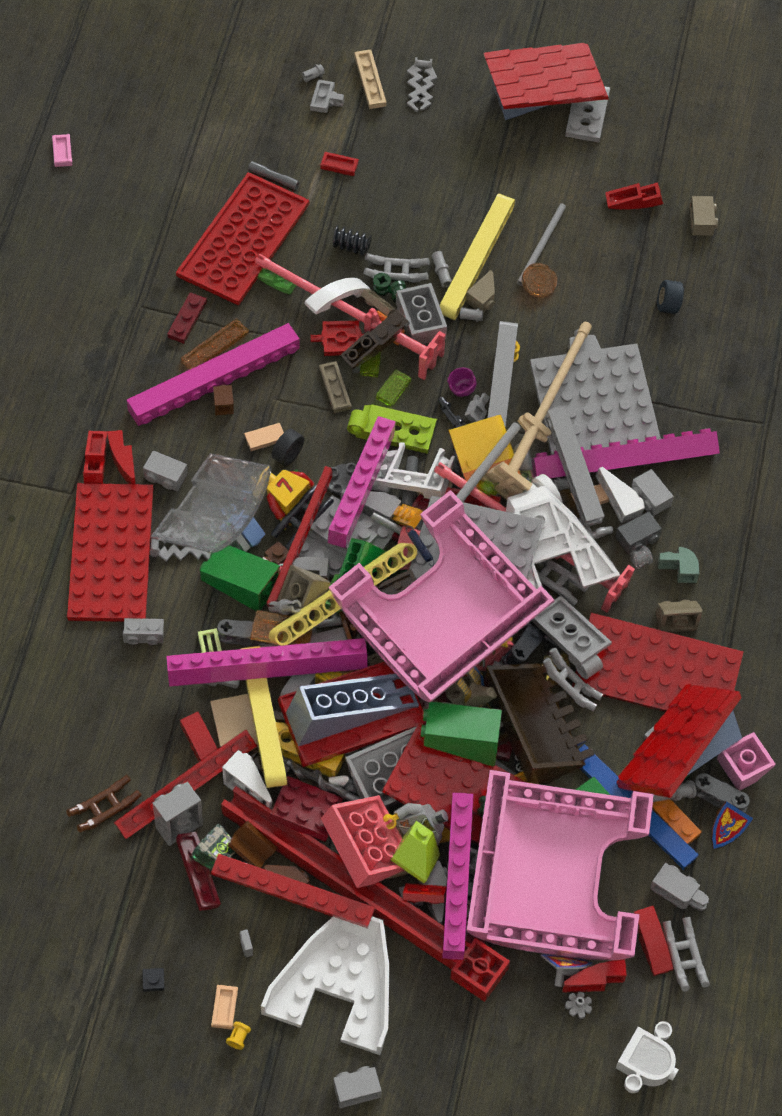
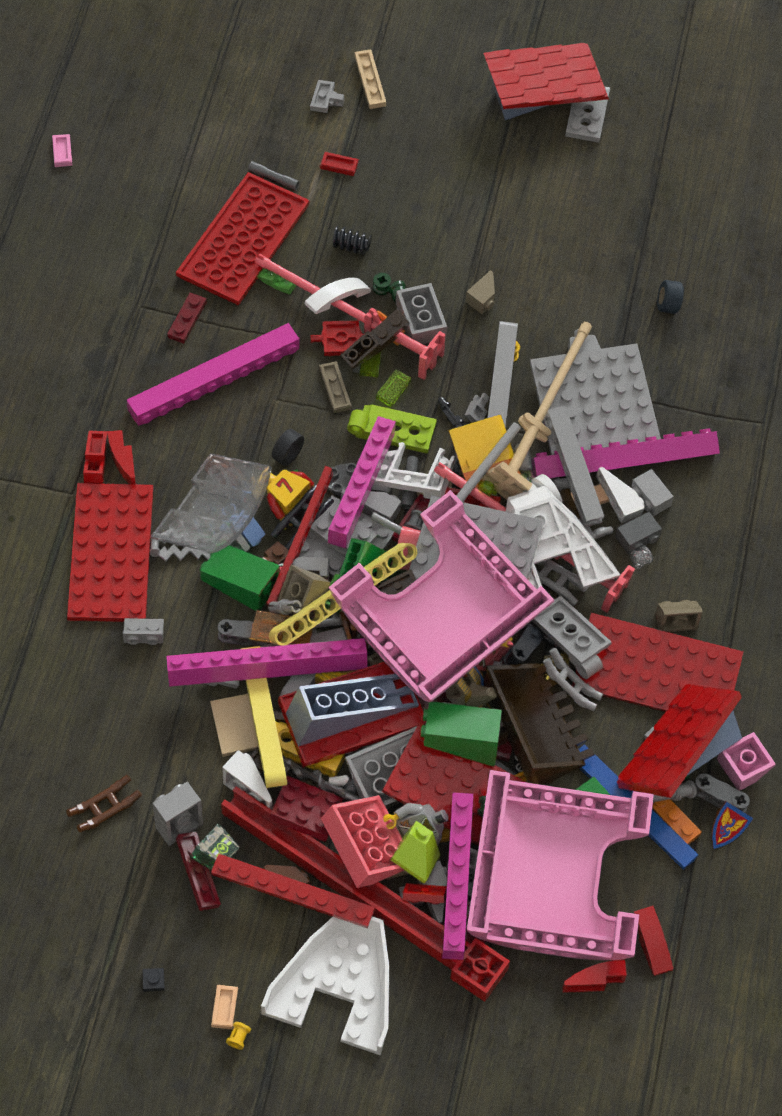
red plate [114,729,258,839] -> none
light grey brick [143,451,188,491] -> none
red slope [180,712,222,772] -> none
clear orange tile [181,318,249,370] -> none
yellowish green tile [198,628,222,653] -> none
reddish brown brick [213,385,234,415] -> none
reddish brown panel [228,820,278,868] -> none
light grey tile [240,930,253,958] -> none
light nougat tile [244,423,284,451] -> none
light grey pin [302,64,325,83] -> none
light grey brick [333,1066,382,1108] -> none
dark tan plate [361,289,396,316] -> none
light grey piece [363,253,430,282] -> none
light orange plate [392,504,423,529] -> none
dark blue piece [406,526,434,567] -> none
light grey piece [407,57,437,112] -> none
light grey pin [432,251,452,287] -> none
light yellow beam [440,194,515,320] -> none
magenta hair [447,367,477,397] -> none
light grey pin [460,307,483,323] -> none
light grey piece [517,203,566,286] -> none
clear orange tile [521,263,557,297] -> none
shield [541,954,593,987] -> none
light grey plant [565,992,592,1019] -> none
red slope [605,182,663,209] -> none
white piece [616,1021,678,1093] -> none
light grey hinge [650,863,709,911] -> none
sand green brick [658,547,699,583] -> none
light grey piece [662,917,710,991] -> none
dark tan brick [690,196,718,235] -> none

